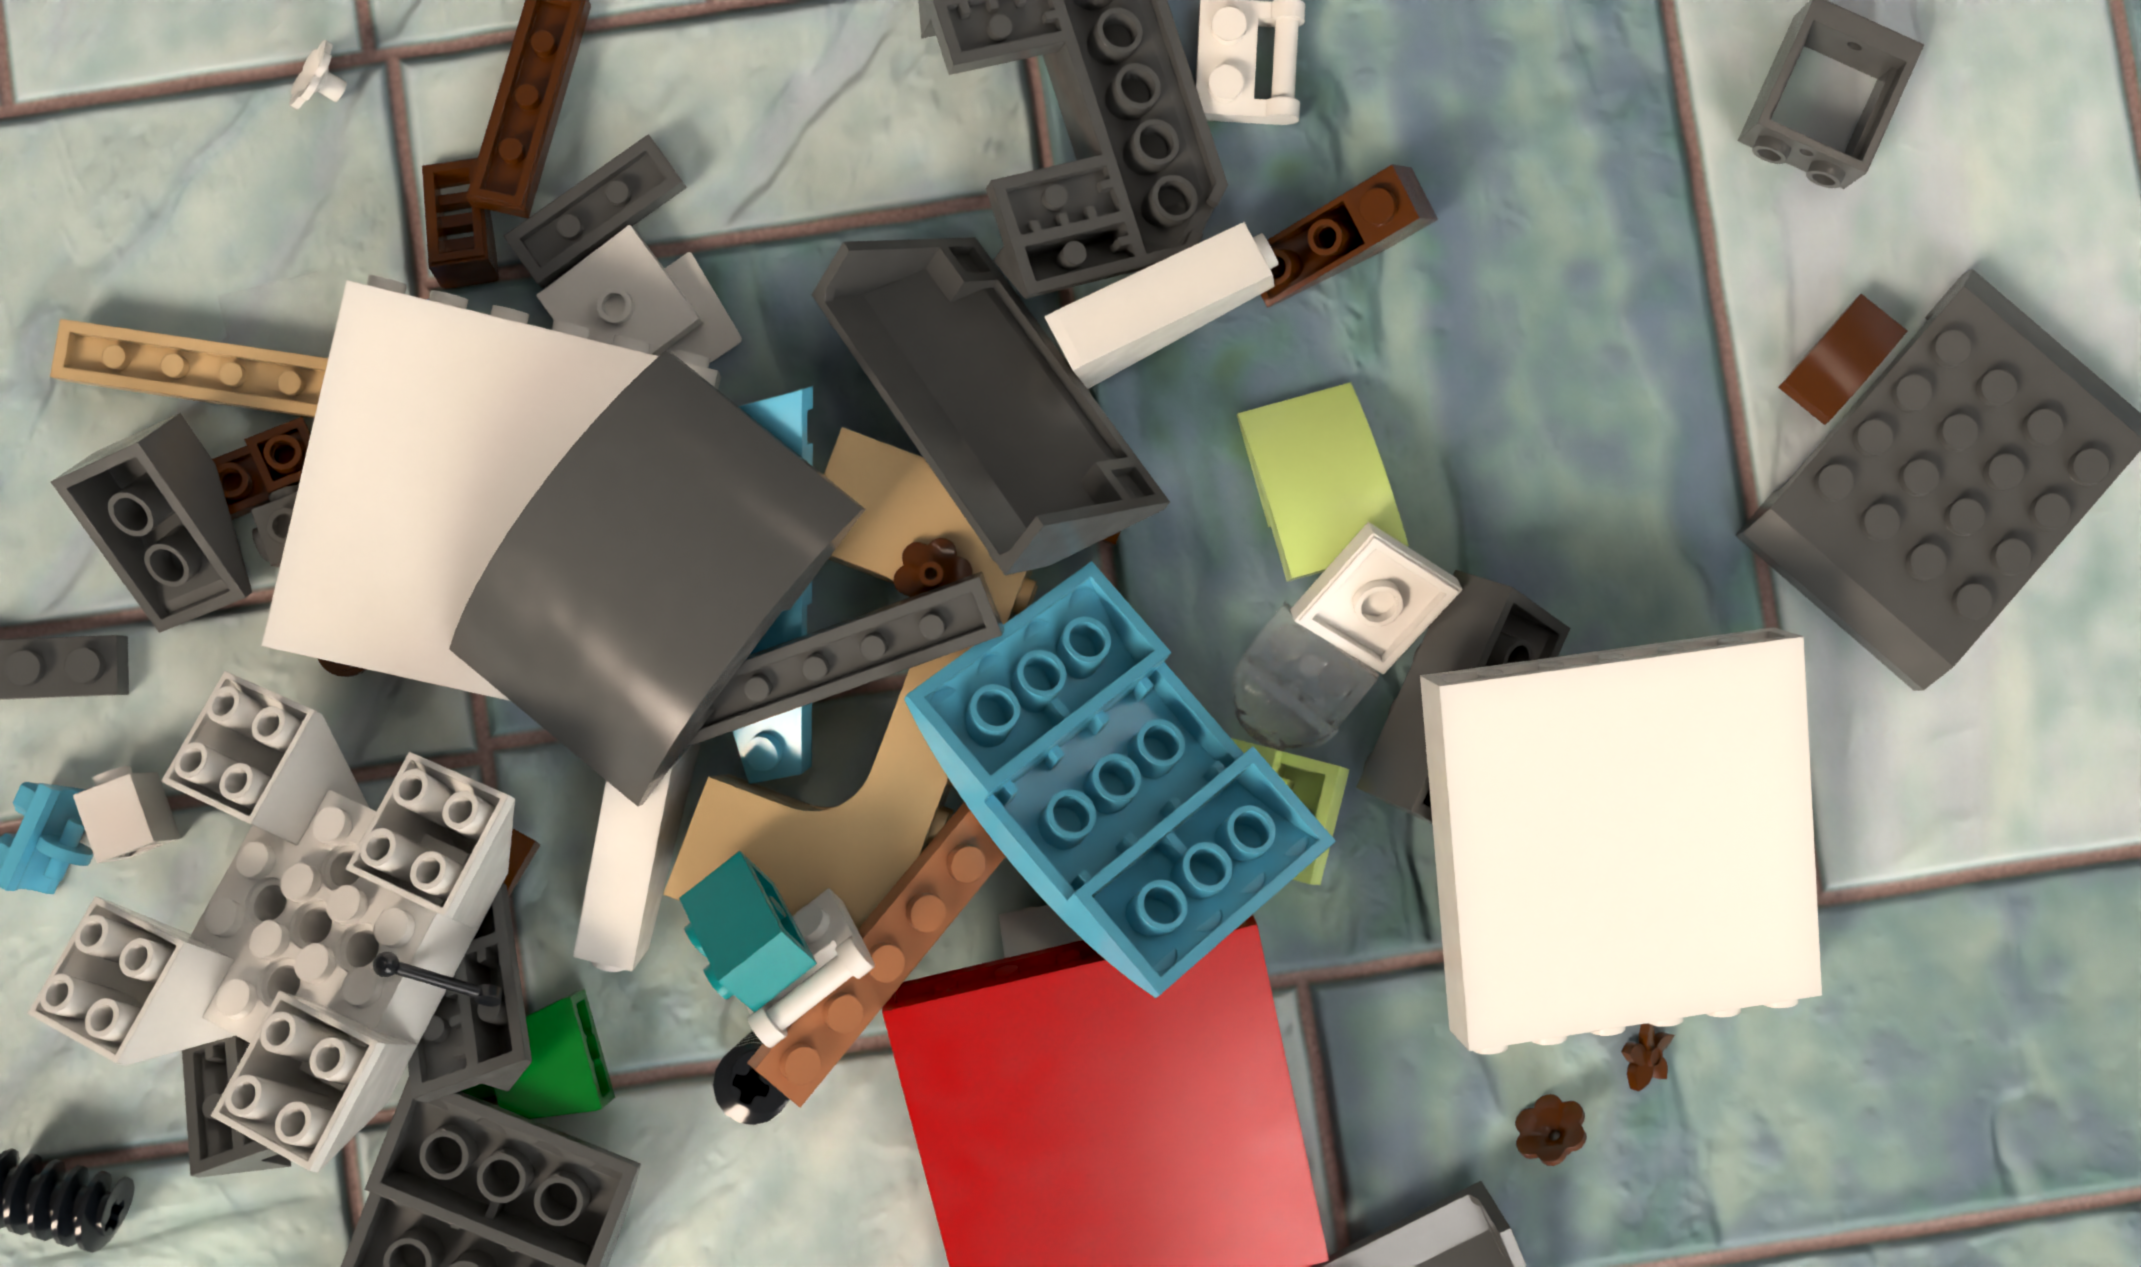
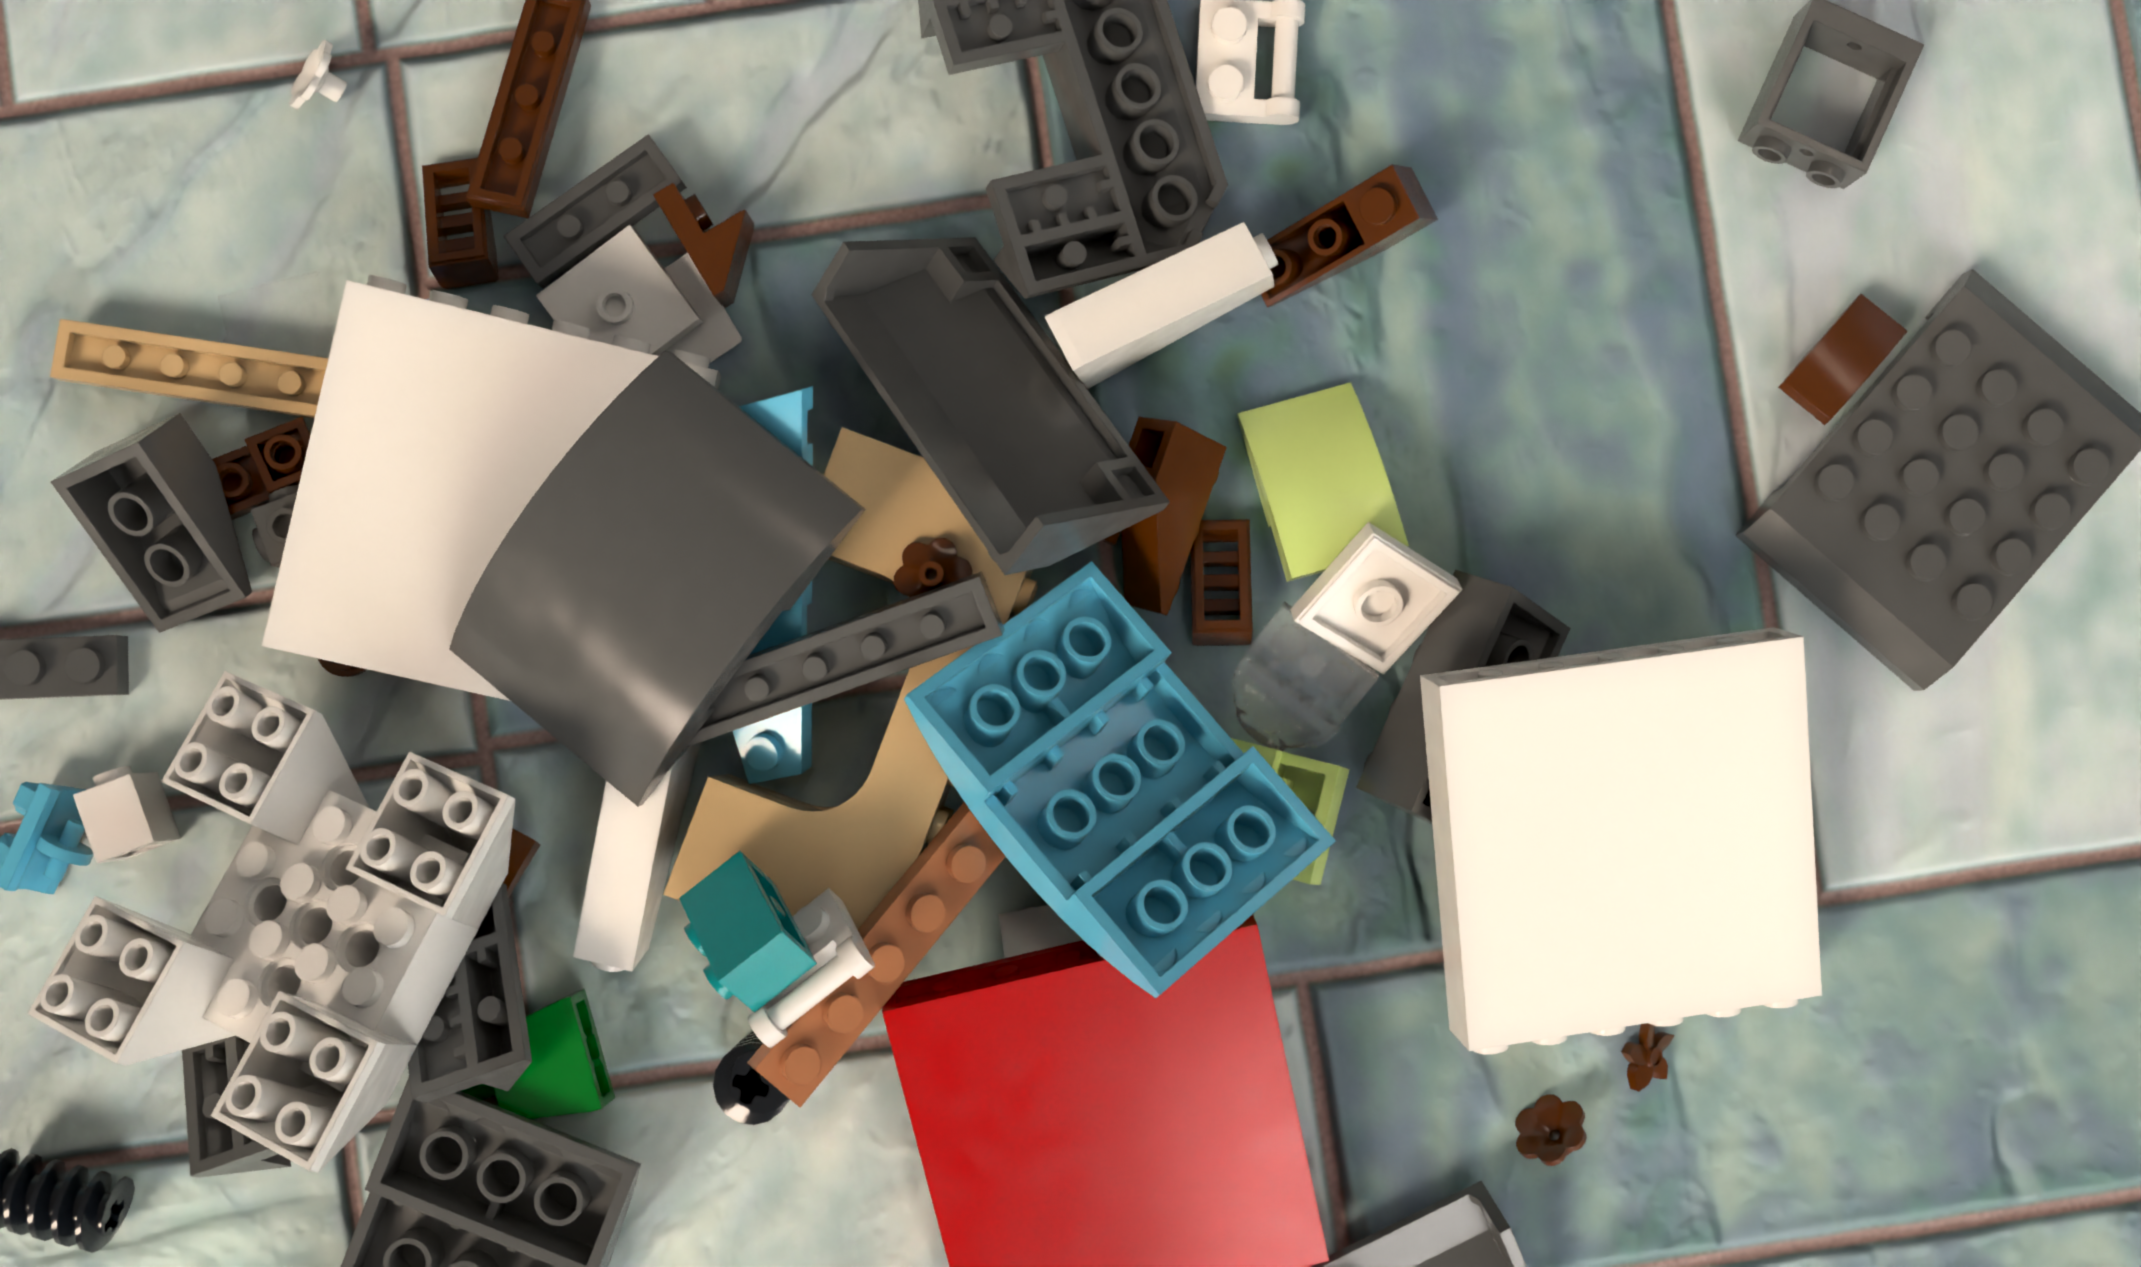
black hinge [373,952,503,1007] -> none
none -> reddish brown slope [653,183,754,308]
none -> reddish brown slope [1121,416,1227,616]
none -> reddish brown slope [1191,519,1253,646]

